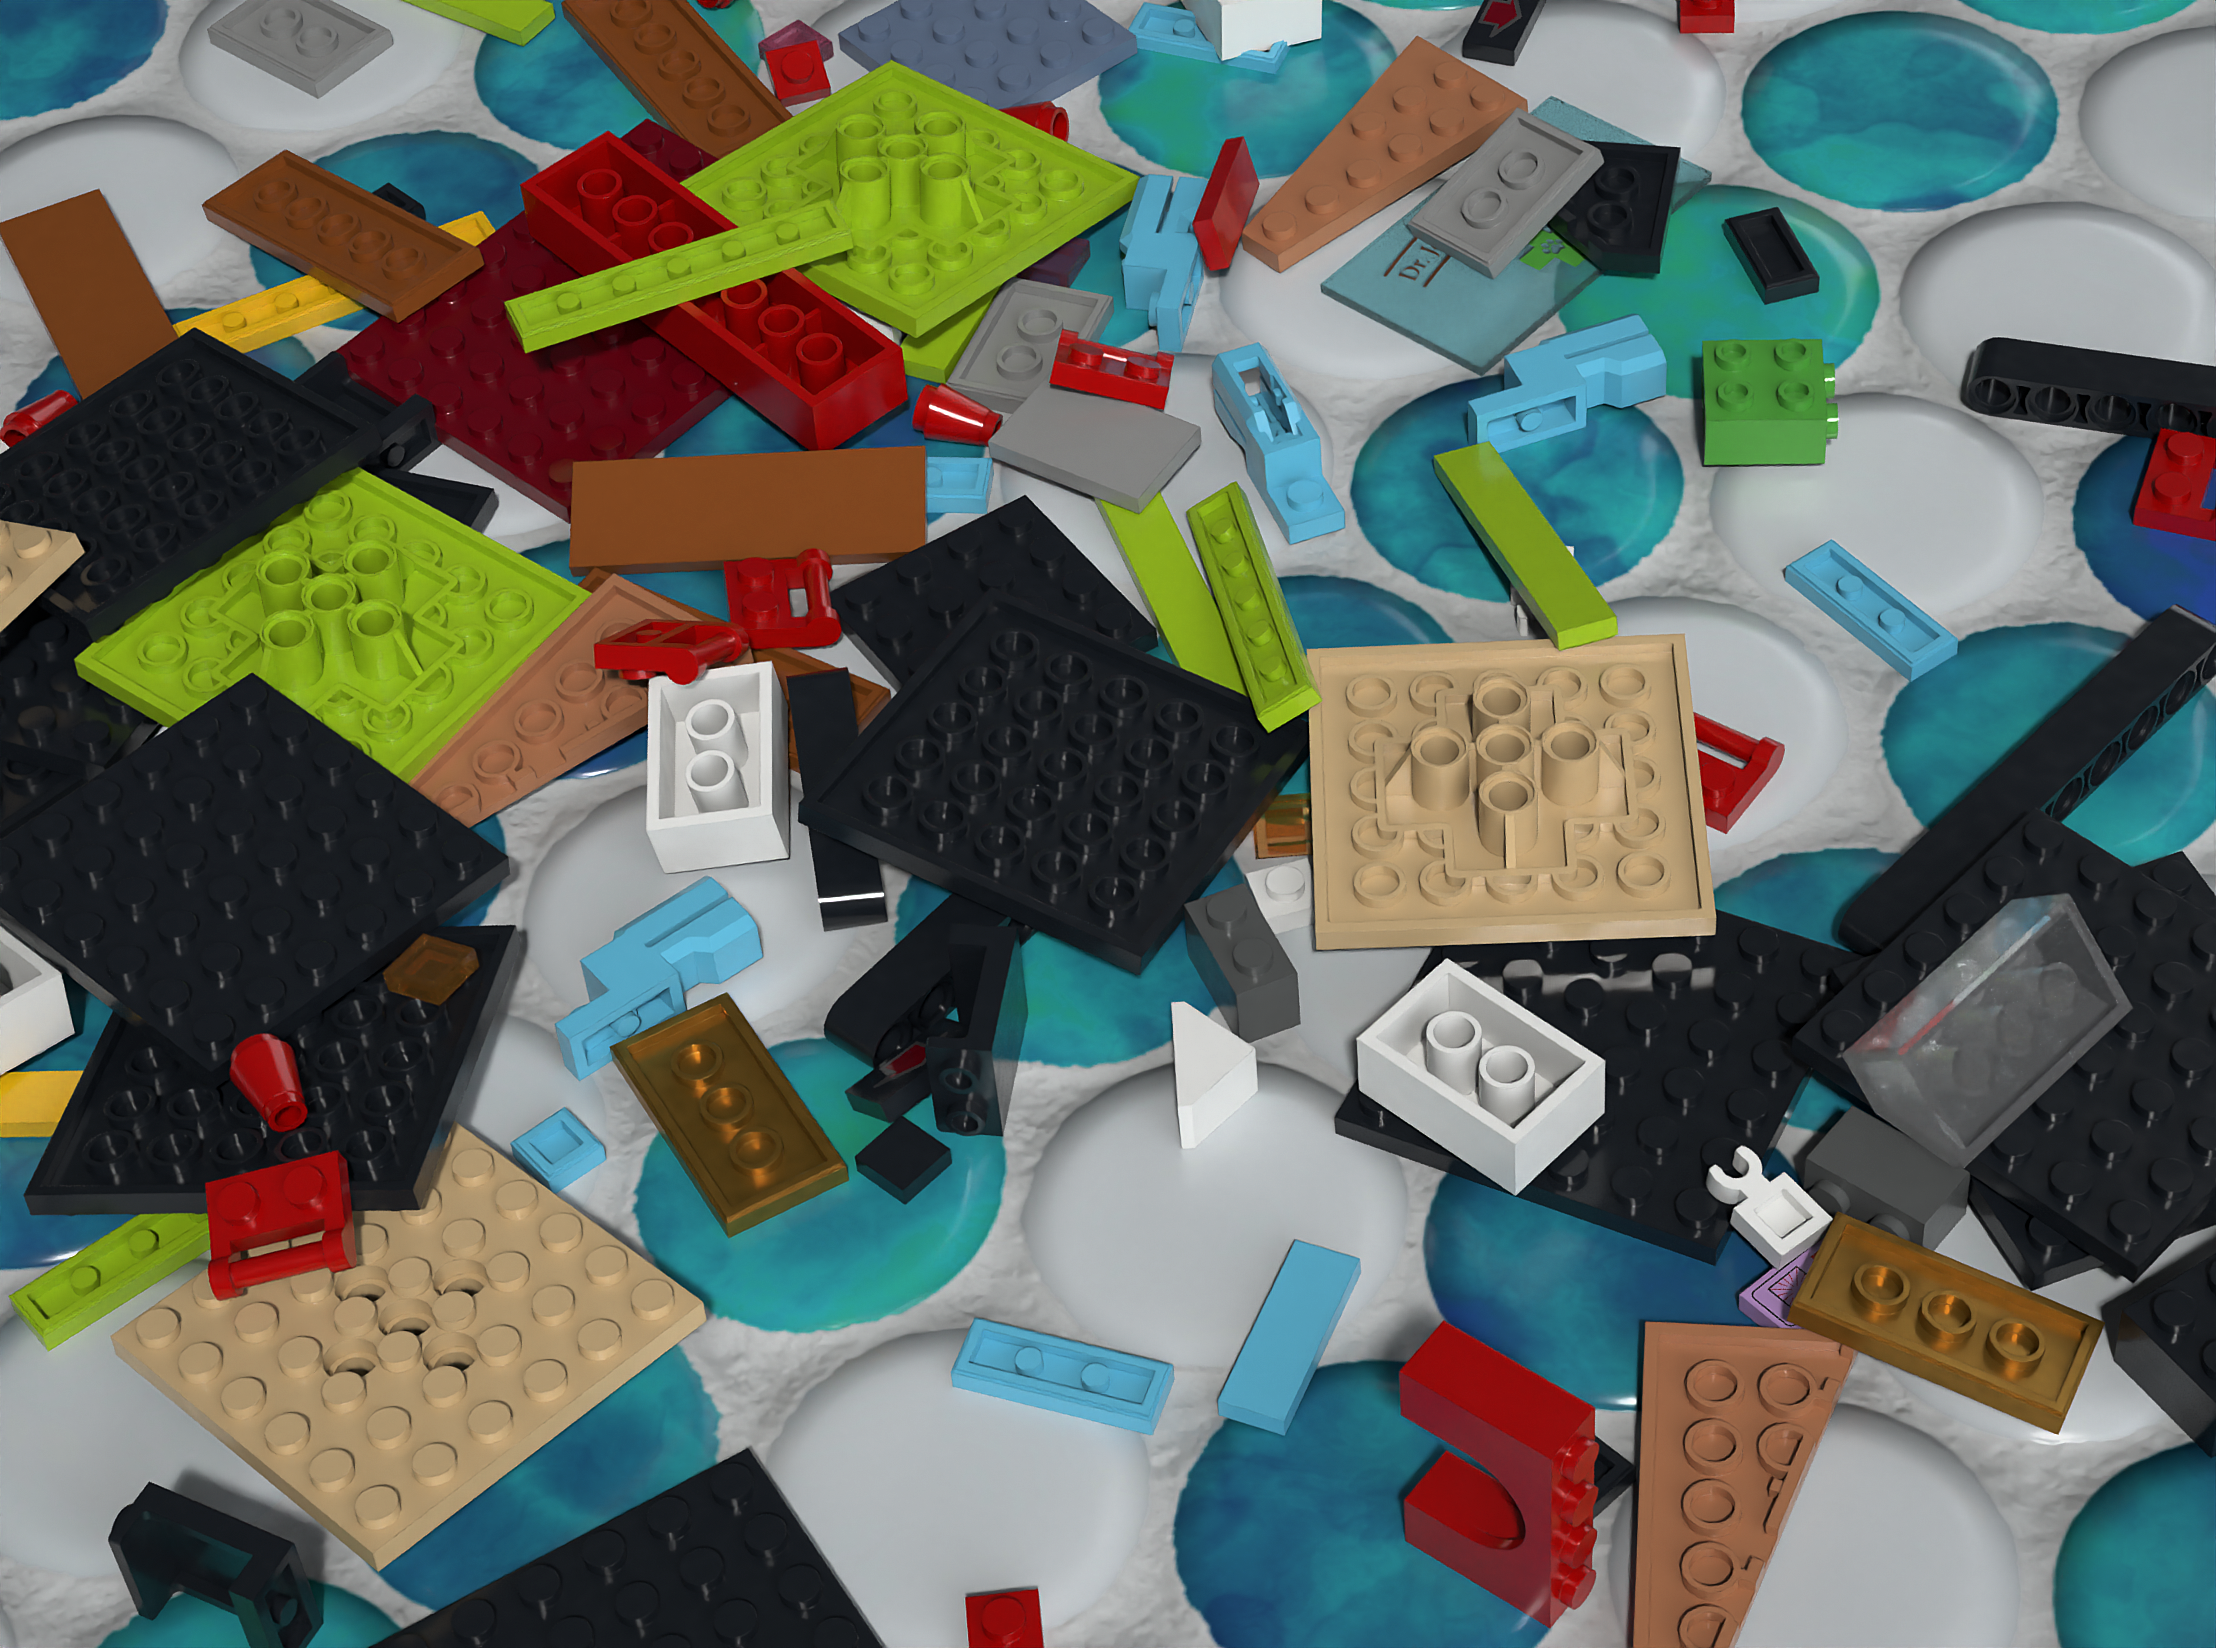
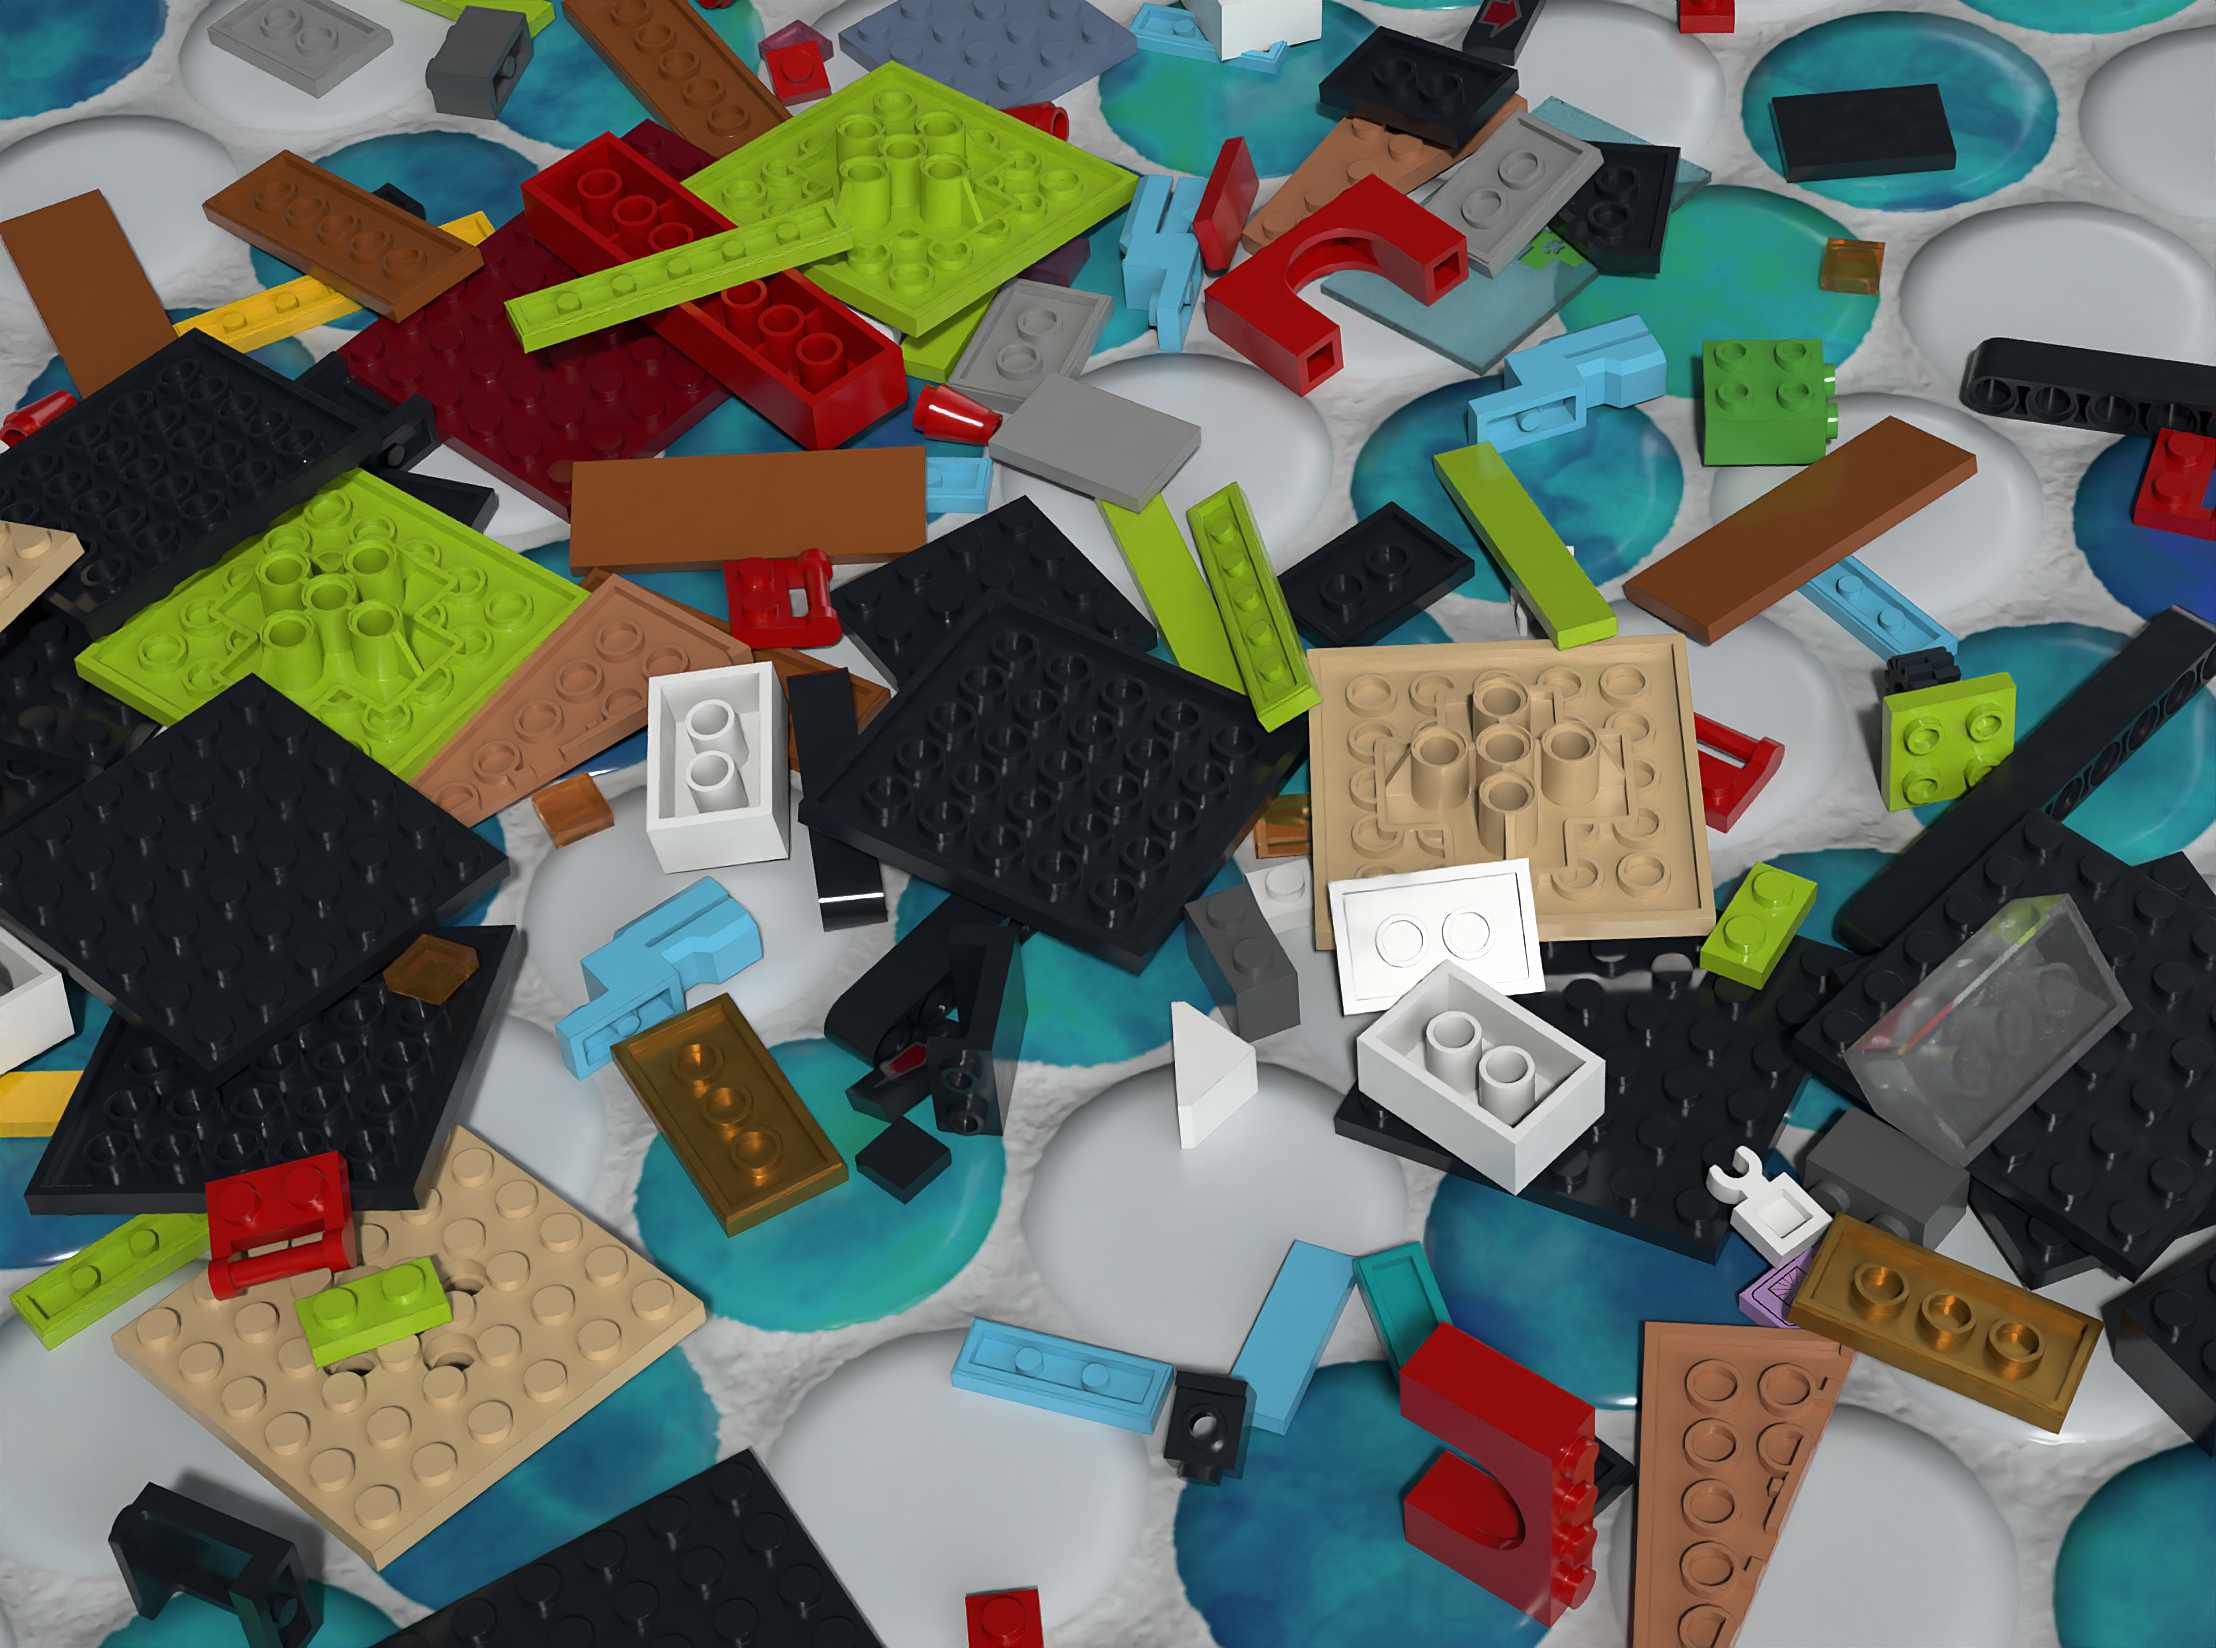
red cone [229,1033,308,1132] -> none
medium azure tile [510,1107,607,1194] -> none
red plate [594,619,749,685] -> none
red plate [1049,329,1175,410] -> none
medium azure plate [1212,342,1345,545] -> none
black tile [1724,207,1820,305] -> none
none -> lime plate [293,1255,453,1368]
none -> dark grey brick [425,5,534,121]
none -> clear orange tile [530,772,615,849]
none -> black brick [1163,1370,1257,1487]
none -> red arch [1204,173,1469,398]
none -> black tile [1277,501,1475,649]
none -> black plate [1319,26,1519,149]
none -> plate [1328,858,1545,1016]
none -> teal tile [1353,1240,1454,1389]
none -> dark orange tile [1625,415,1978,644]
none -> lime plate [1700,861,1817,990]
none -> black tile [1771,83,1957,183]
none -> clear orange tile [1821,238,1885,295]
none -> lime plate [1881,646,2016,812]

